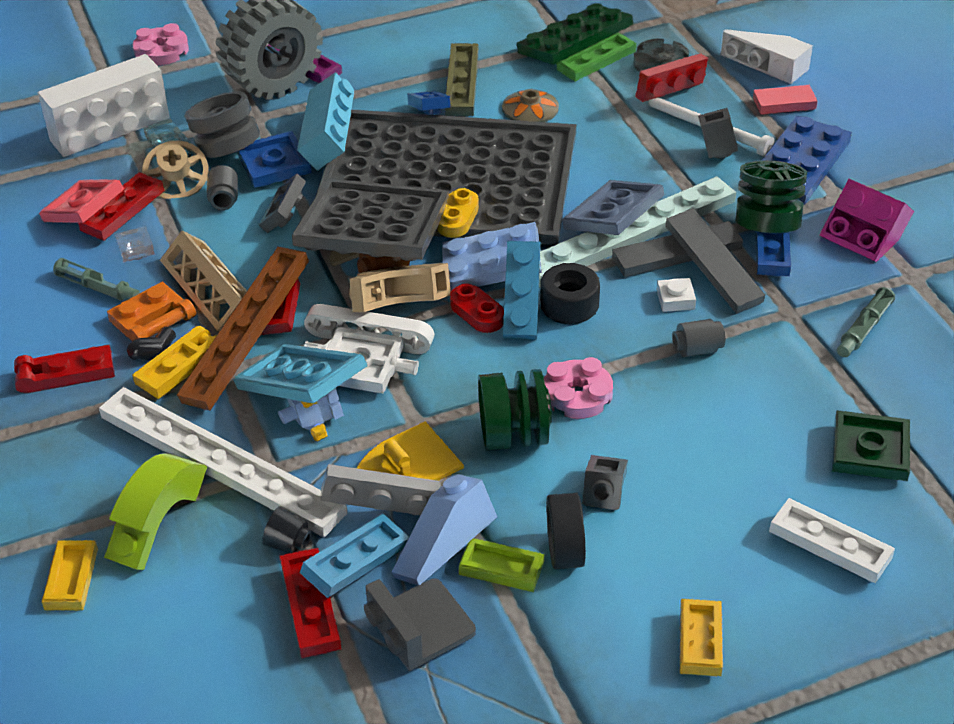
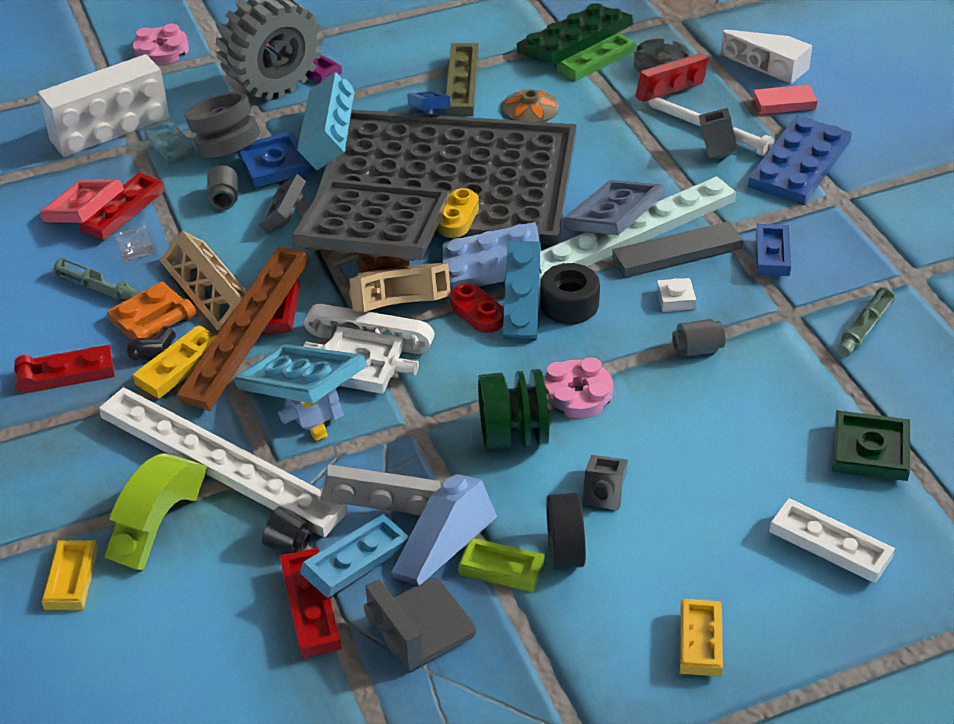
tan wheel [142,141,209,199] -> none
yellow shield [357,421,464,481] -> none
dark grey tile [665,208,765,314] -> none
dark green wheel [735,160,807,233] -> none
dark pink slope [819,179,914,262] -> none

